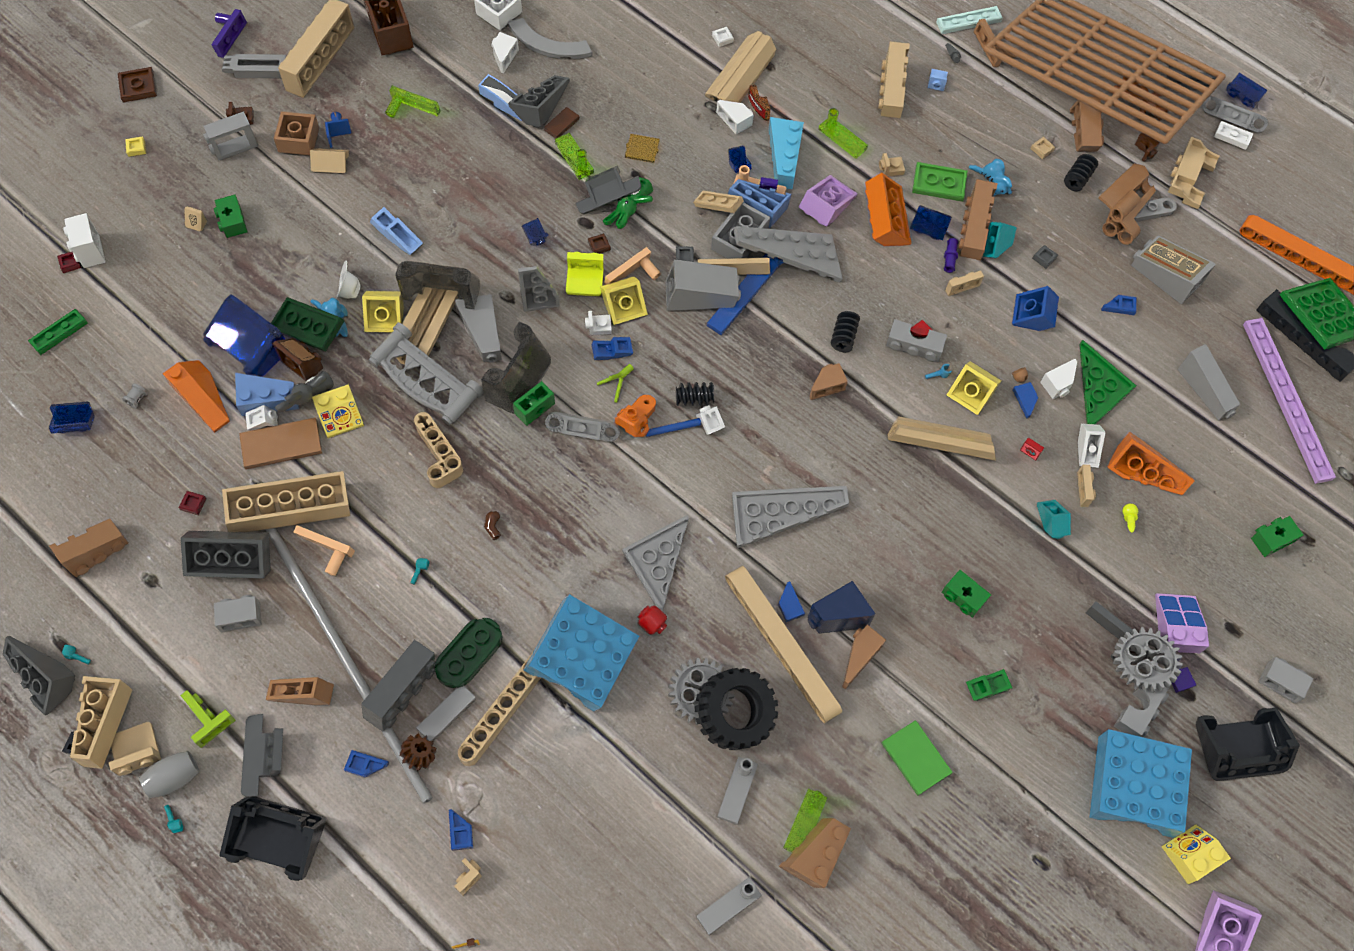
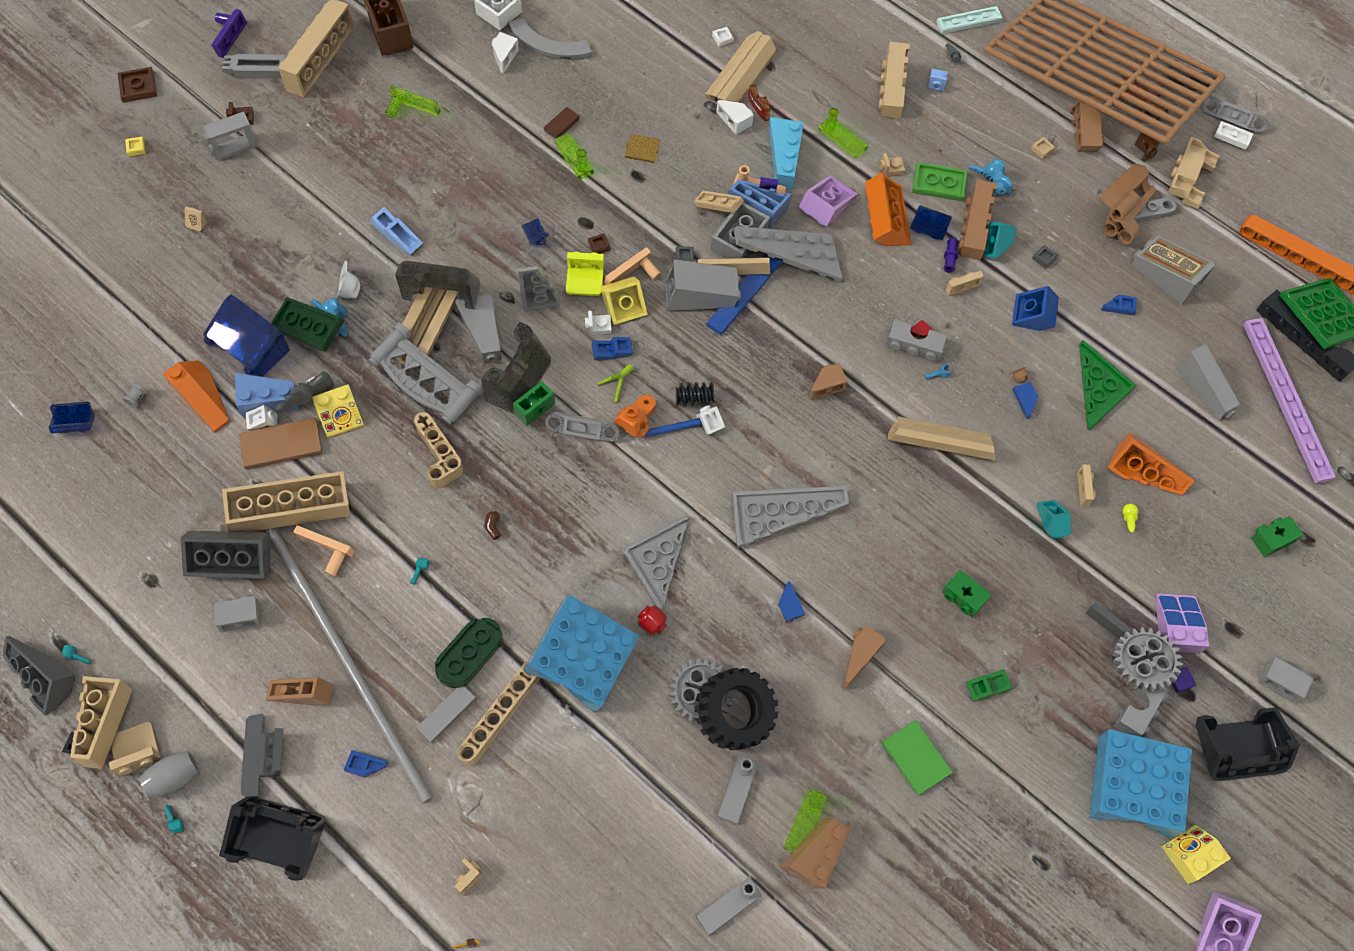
green tile [28,308,88,356] -> none
medium nougat wedge [49,519,129,577] -> none
dark red tile [57,252,81,273] -> none
white brick [63,213,105,268] -> none
dark red tile [178,491,207,516] -> none
lime bracket [180,690,236,748] -> none
green brick [213,194,248,238] -> none
reddish brown slope [273,338,323,381] -> none
medium nougat brick [274,112,319,155] -> none
tan panel [310,148,349,173] -> none
blue bracket [325,112,351,148] -> none
dark grey brick [361,640,436,732] -> none
light yellow slope [362,291,404,332] -> none
reddish brown gear [399,733,437,771] -> none
blue tile [449,809,474,851] -> none
slope [478,74,522,121] -> none
dark grey wedge [508,75,570,127] -> none
dark grey plate [575,165,641,214] -> none
green animal [603,177,653,229] -> none
tan beam [725,566,842,723] -> none
clear blue bracket [728,145,752,173] -> none
dark blue slope [808,581,876,634] -> none
black piece [831,311,860,353] -> none
light yellow slope [947,361,1001,415] -> none
medium nougat piece [973,19,1017,67] -> none
red tile [1020,438,1044,461] -> none
white slope [1040,359,1077,399] -> none
black piece [1064,154,1099,192] -> none
white slope [1078,423,1105,468] -> none
clear blue bracket [1226,72,1267,108] -> none

